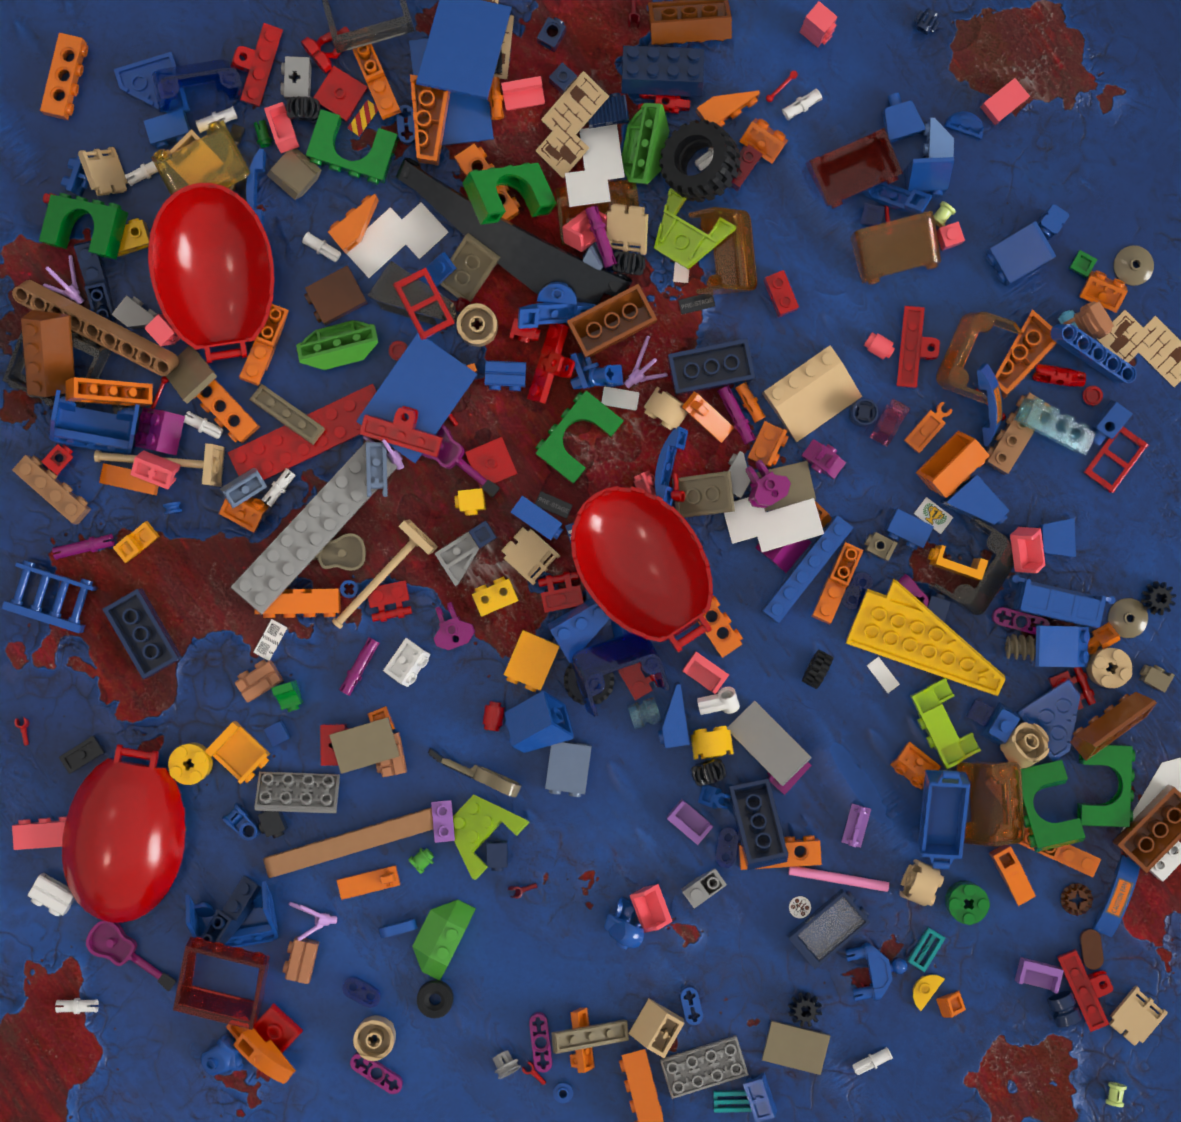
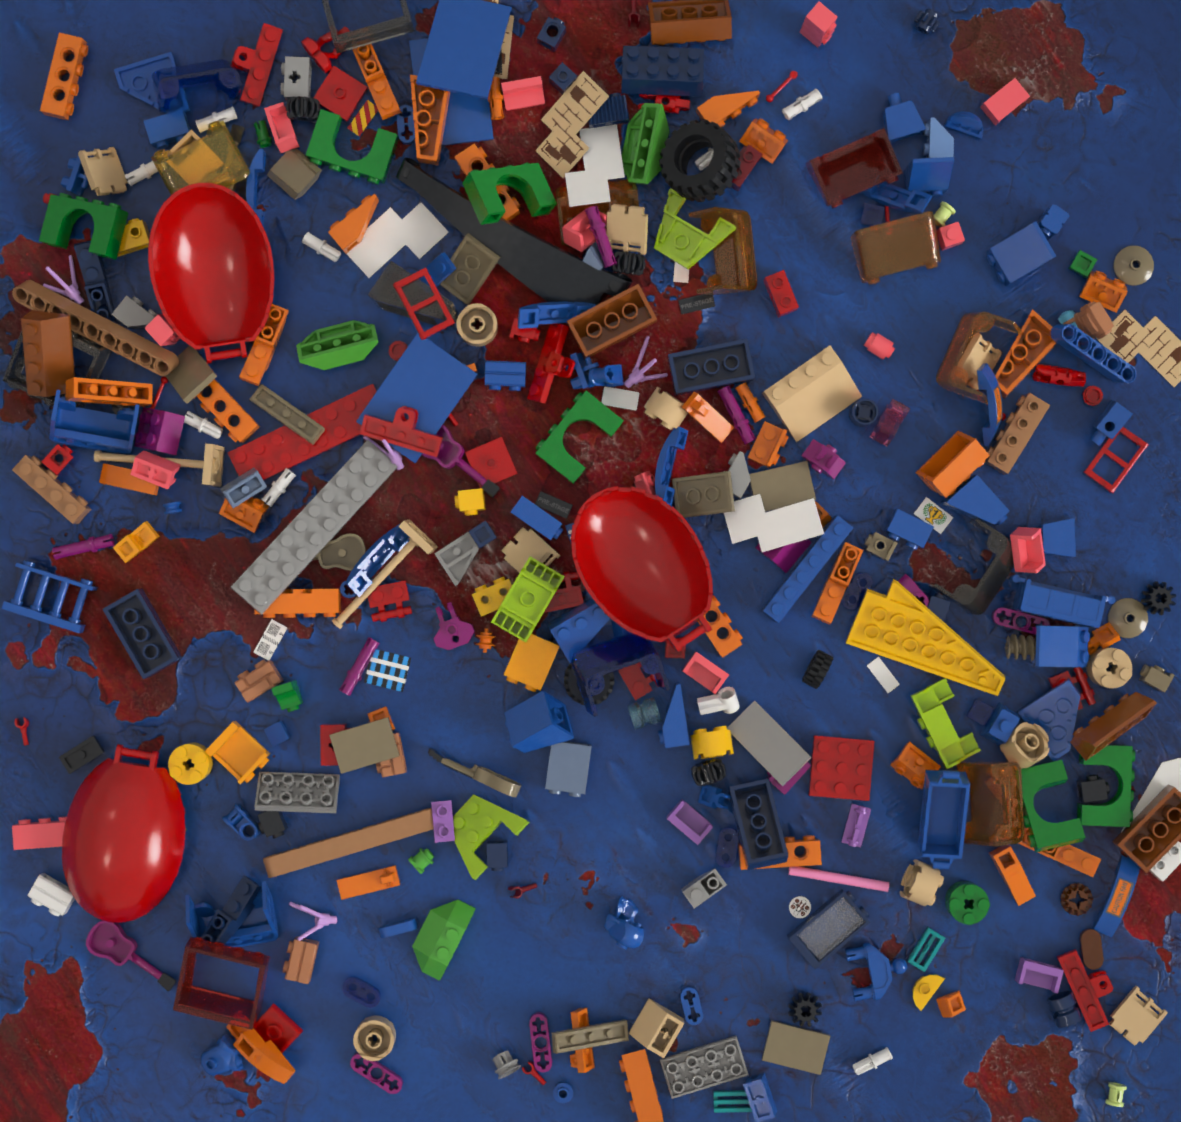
white pin [55,998,99,1014] -> none
reddish brown brick [304,265,368,326] -> none
sand blue hinge [366,442,387,497] -> none
white bracket [383,638,431,687] -> none
black tyre [417,980,454,1018] -> none
dark red hand [443,297,470,312] -> none
red brick [482,701,505,731] -> none
blue plate [537,282,577,305] -> none
coral panel [629,884,673,933] -> none
red hand [671,474,685,502] -> none
magenta hinge [745,460,791,509] -> none
red plate [896,306,940,388] -> none
orange plate [903,402,953,454] -> none
light orange panel [928,545,988,580] -> none
clear light blue brick [1014,397,1097,455] -> none
none -> blue slope [345,524,410,597]
none -> sticker [364,649,411,692]
none -> orange wheel [475,628,496,653]
none -> lime plate [491,556,565,643]
none -> red tile [665,638,686,659]
none -> red plate [808,735,875,801]
none -> tan plate [955,333,1002,390]
none -> black brick [1076,775,1110,802]

